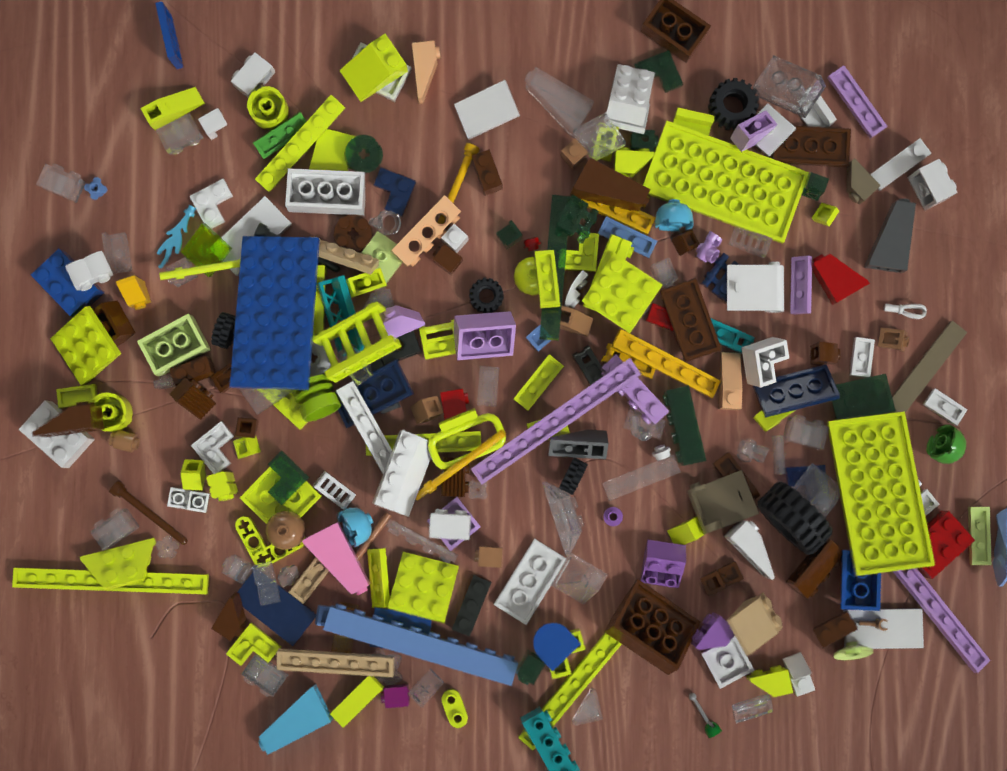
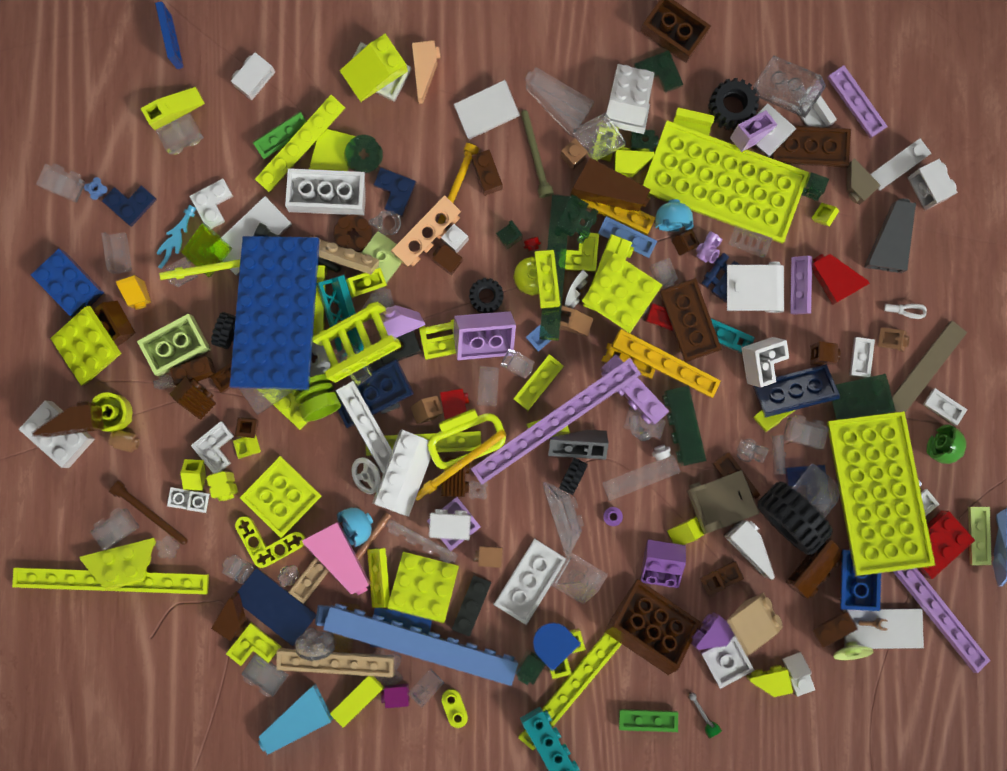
neon yellow tile [56,384,98,408] -> none
white brick [65,251,113,291] -> none
white panel [198,108,227,140] -> none
neon yellow brick [247,86,289,130] -> none
clear slope [252,561,281,606] -> none
medium nougat cylinder [266,511,305,550] -> none
clear green plate [268,450,310,505] -> none
white slope [313,471,356,510] -> none
pearl dark grey plate [572,345,603,385] -> none
clear slope [572,687,603,726] -> none
light nougat slope [719,352,742,410] -> none
clear plate [731,694,773,723] -> none
none -> dark blue plate [102,185,157,227]
none -> clear tile [295,628,335,660]
none -> white piece [351,457,381,494]
none -> clear brick [500,349,535,379]
none -> olive piece [521,110,554,198]
none -> bright green plate [619,709,678,732]

